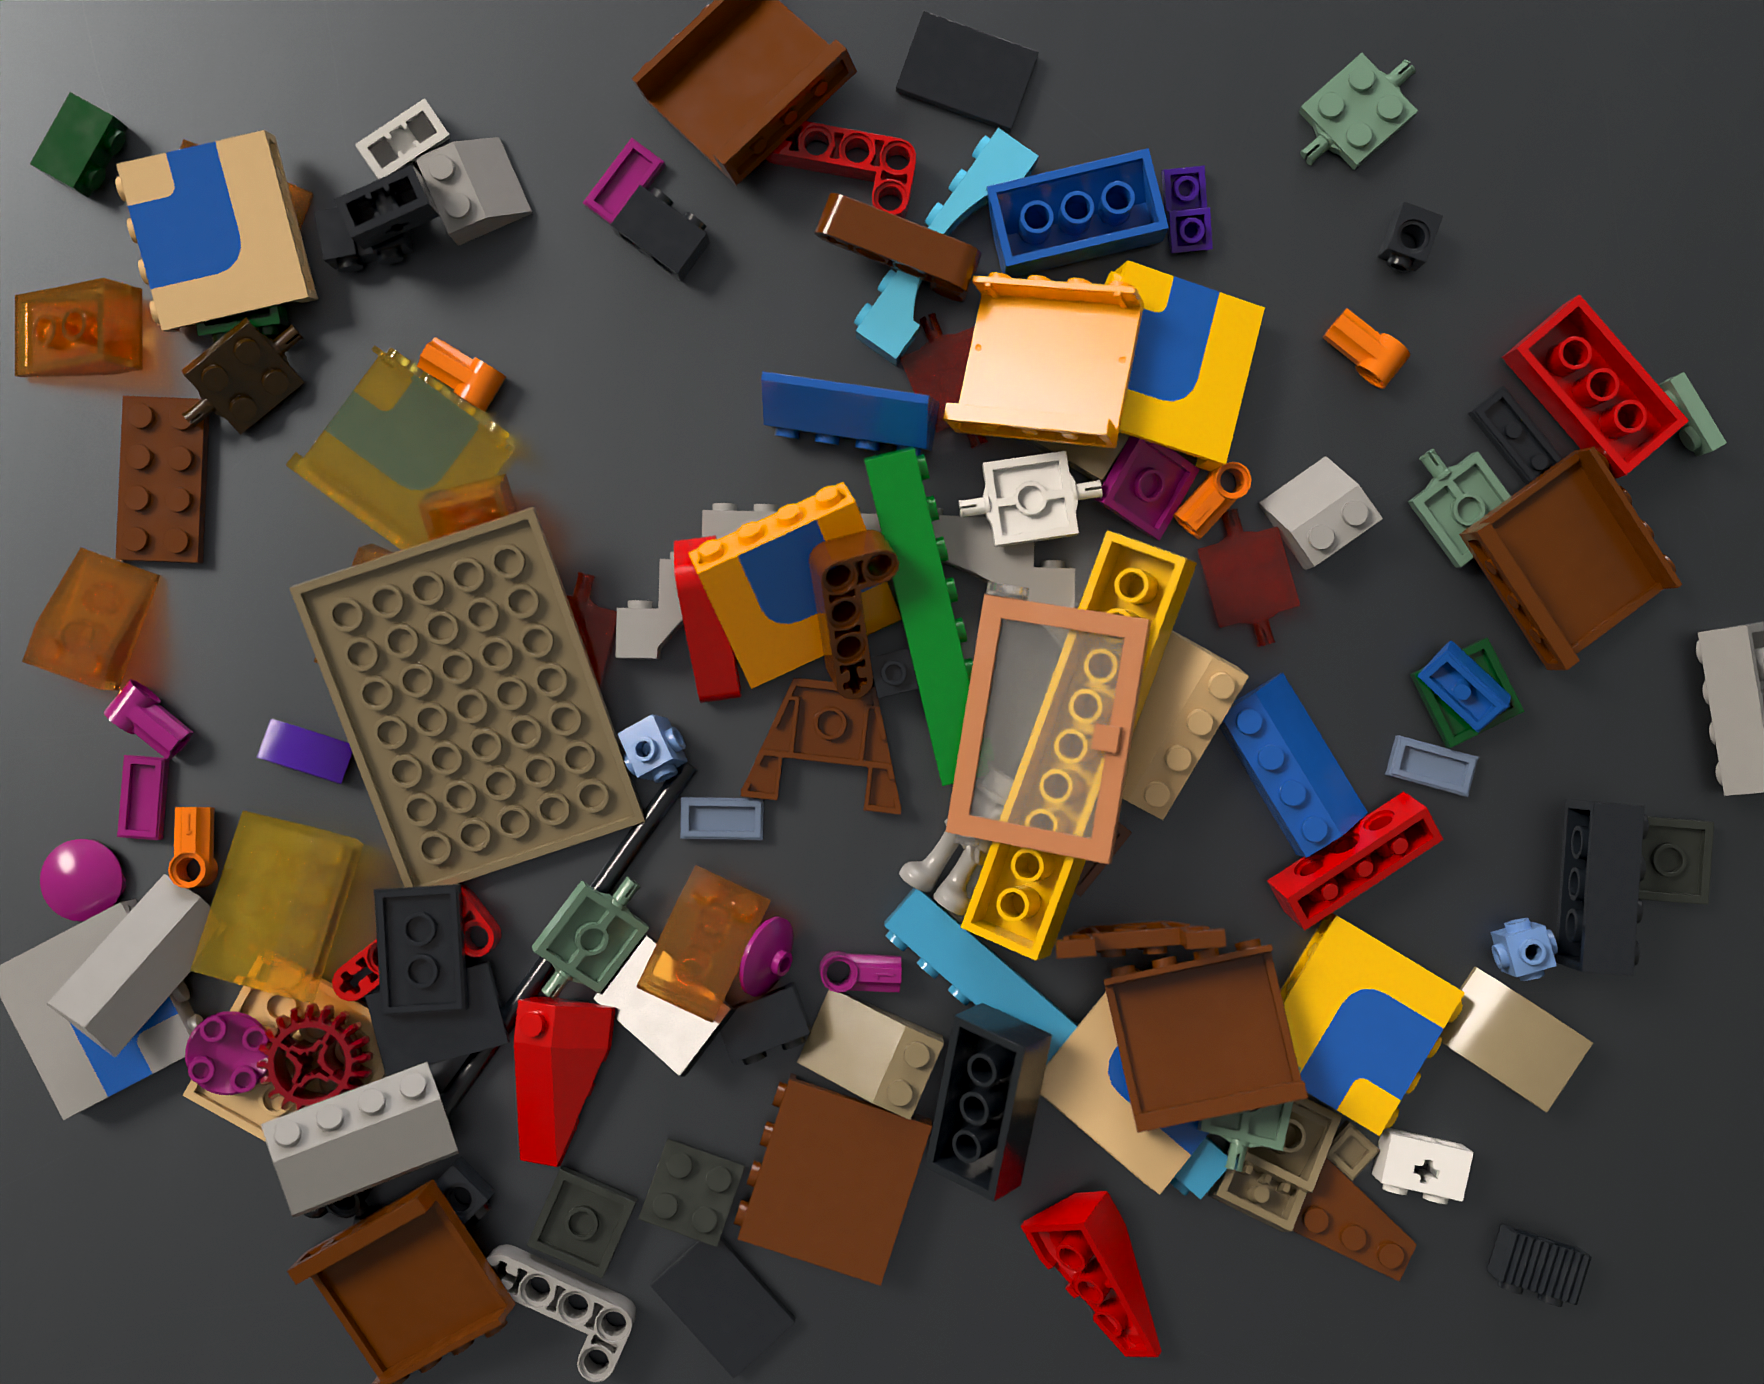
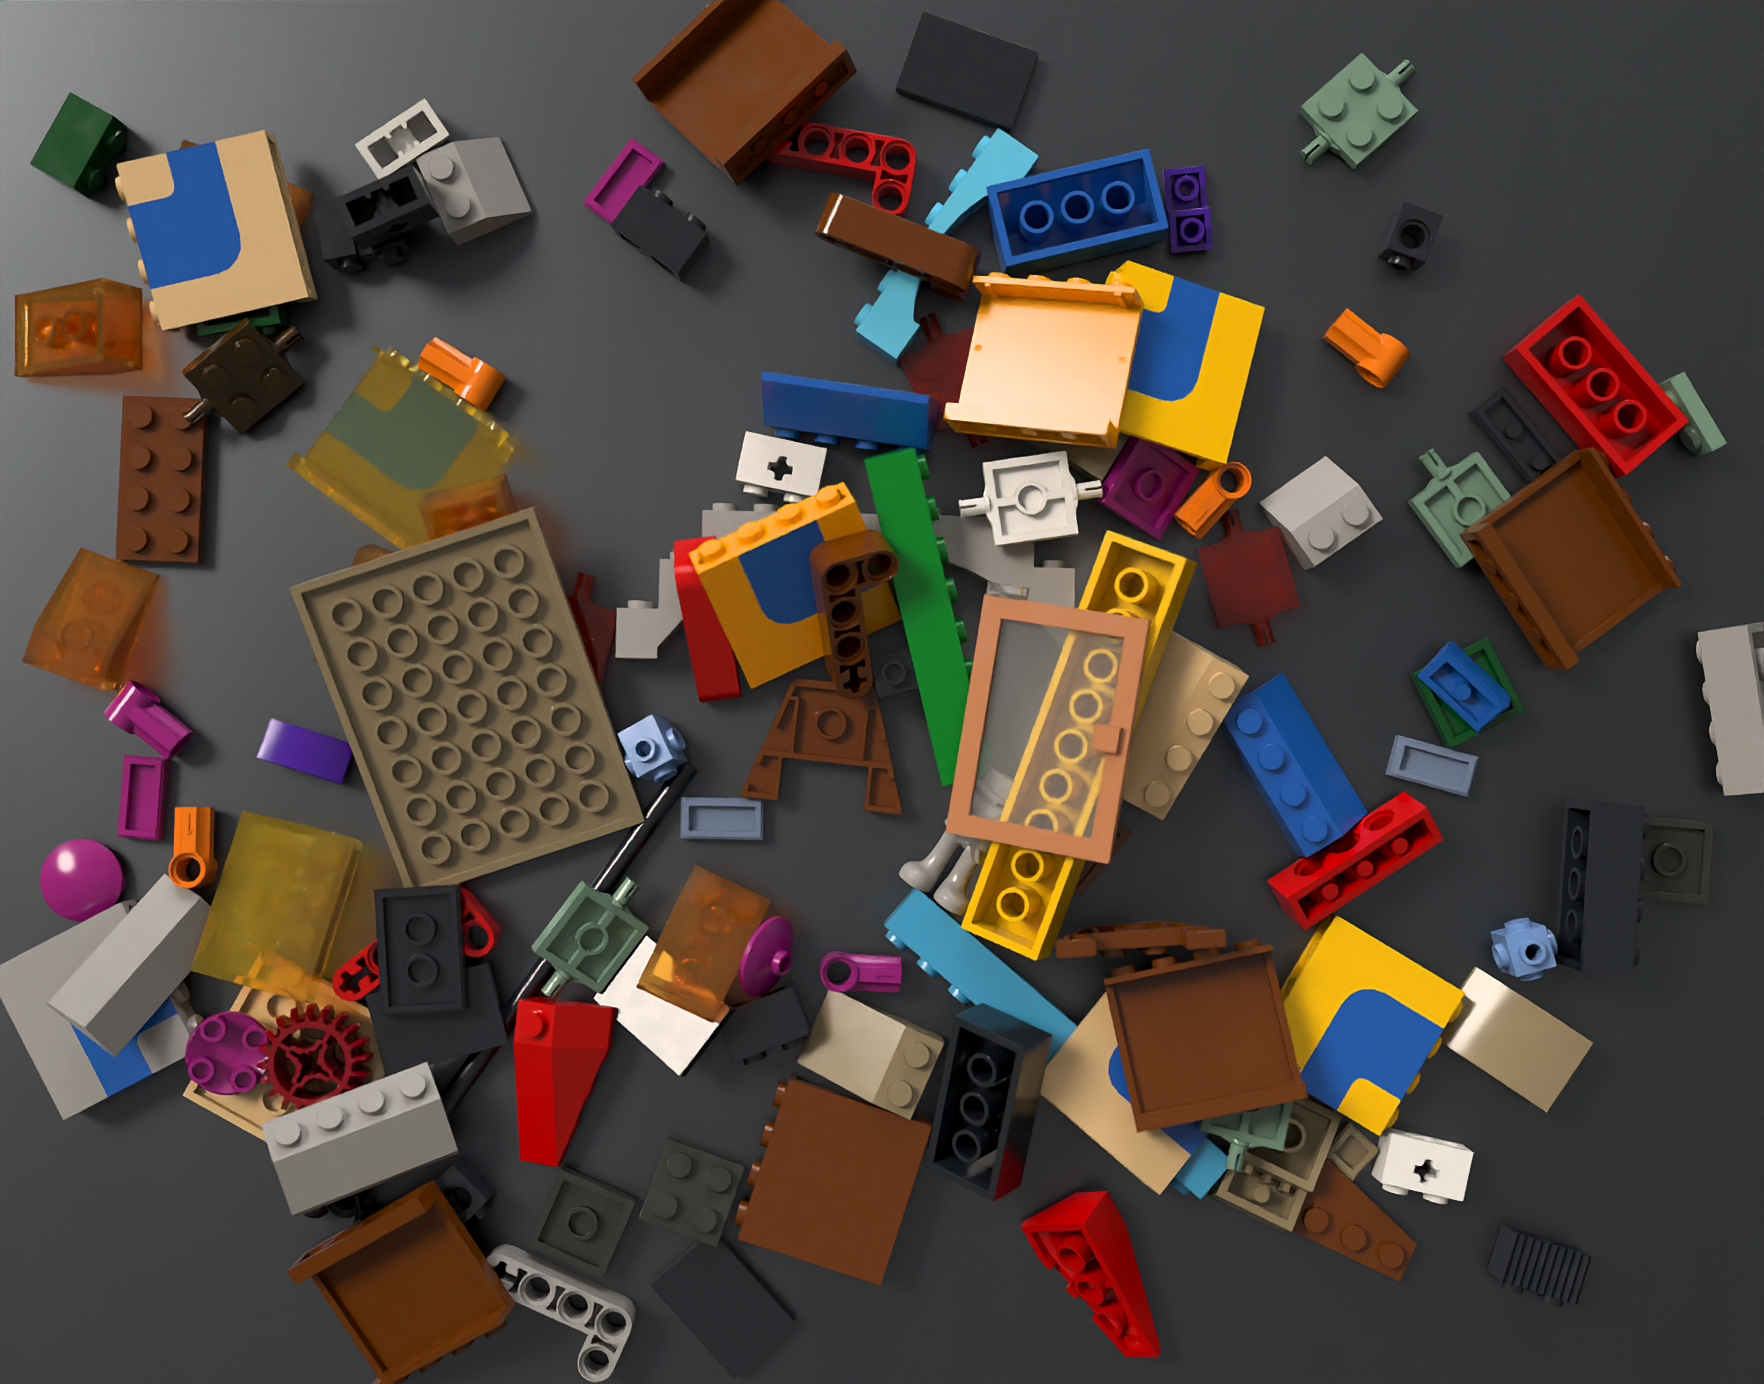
none -> white brick [735,431,828,504]

